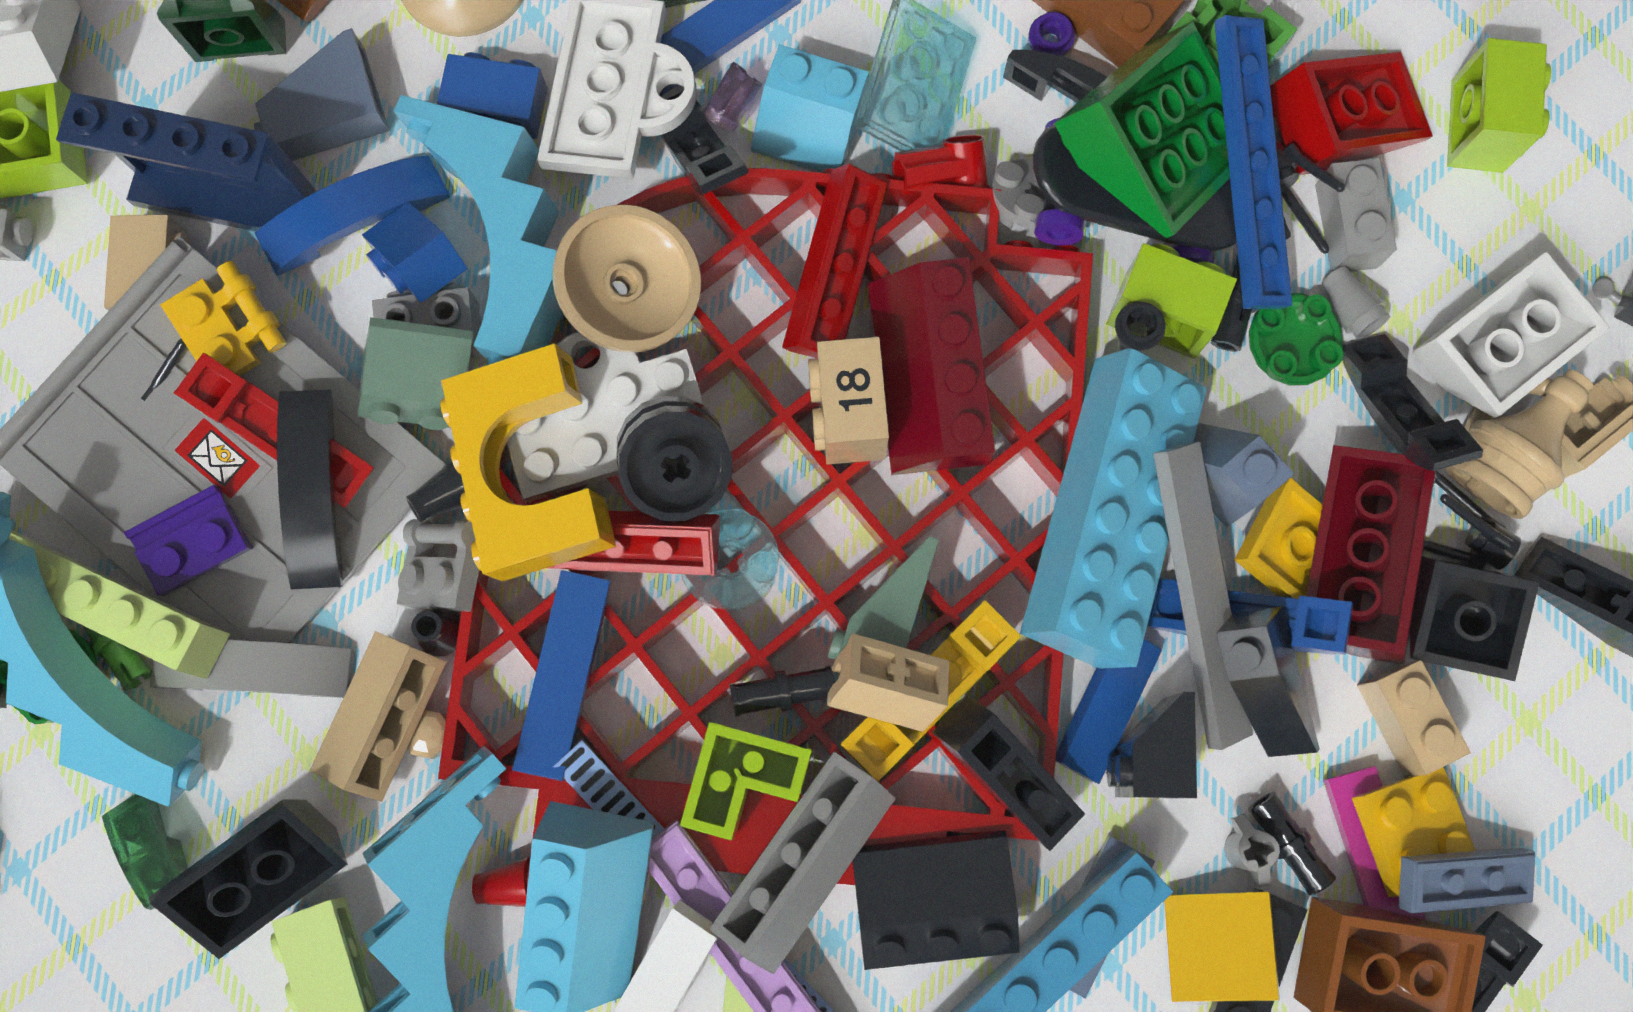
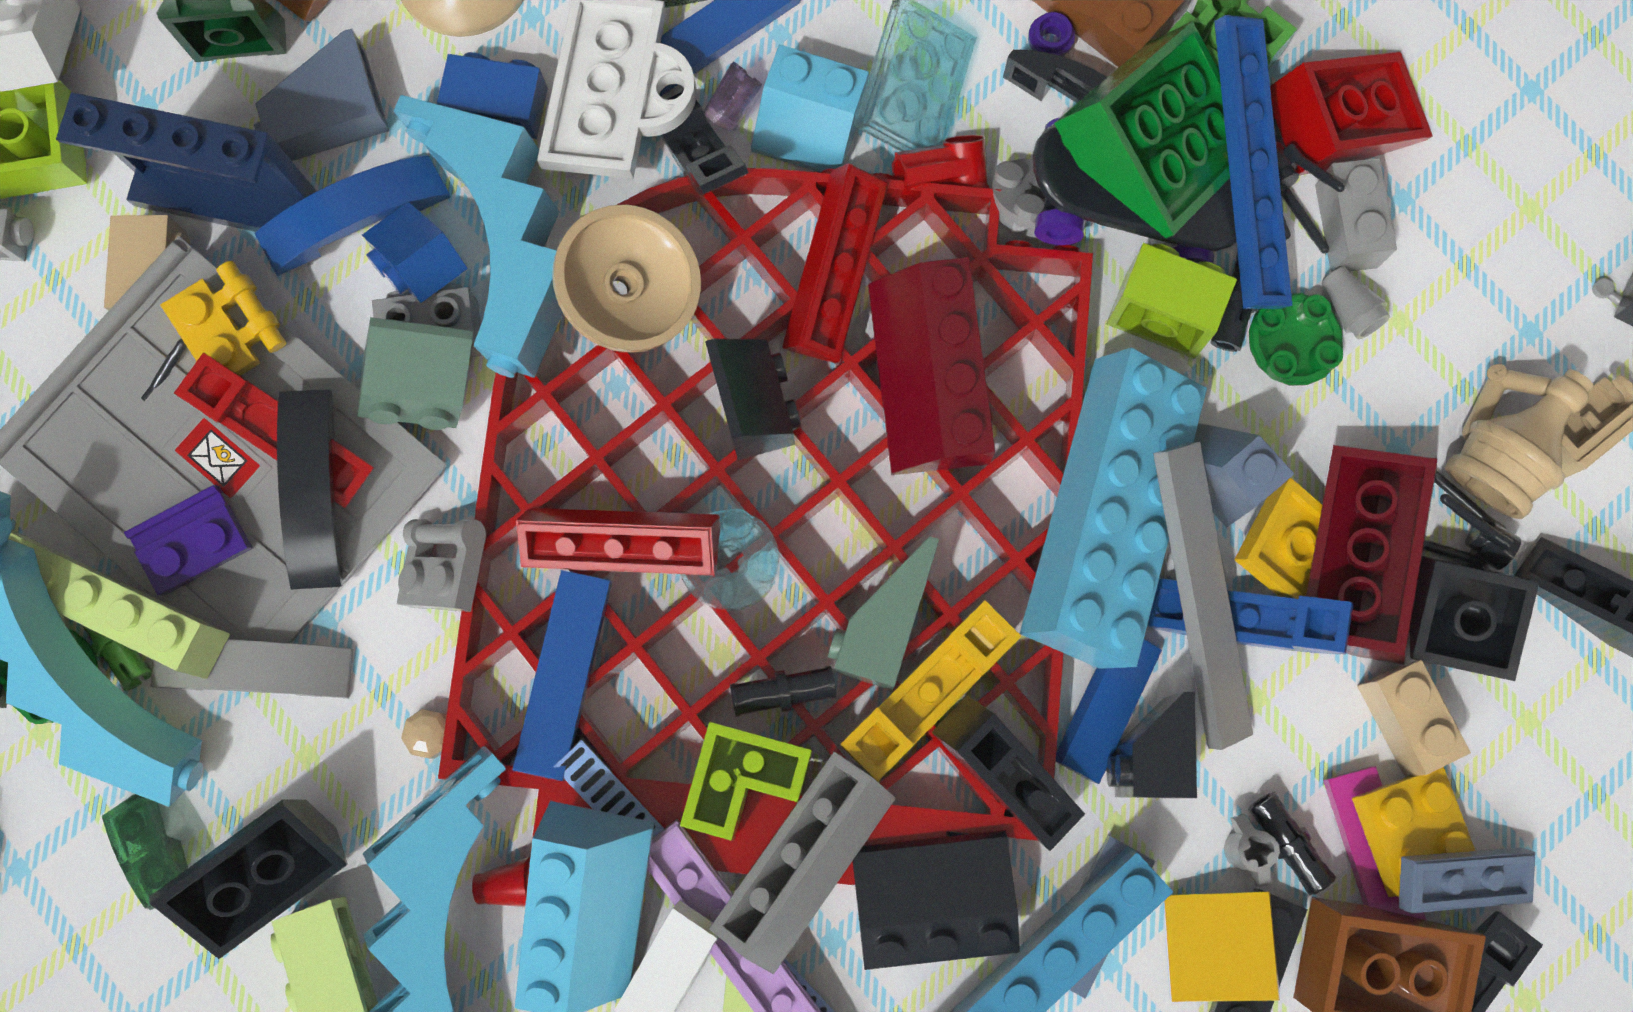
tan brick [309,631,447,802] -> none
black cone [406,461,465,522] -> none
black cone [411,609,460,657] -> none
yellow arch [440,343,617,581] -> none
white plate [507,332,704,503] -> none
black wheel [616,396,732,521] -> none
tan brick [808,337,889,465] -> none
tan hinge [827,633,949,732] -> none
black cone [1115,302,1166,353] -> none
black slope [1216,606,1320,757] -> none
black slope [1342,334,1483,471] -> none
white slope [1412,251,1610,418] -> none
lime brick [1447,38,1551,173] -> none
none -> black slope [705,338,801,460]

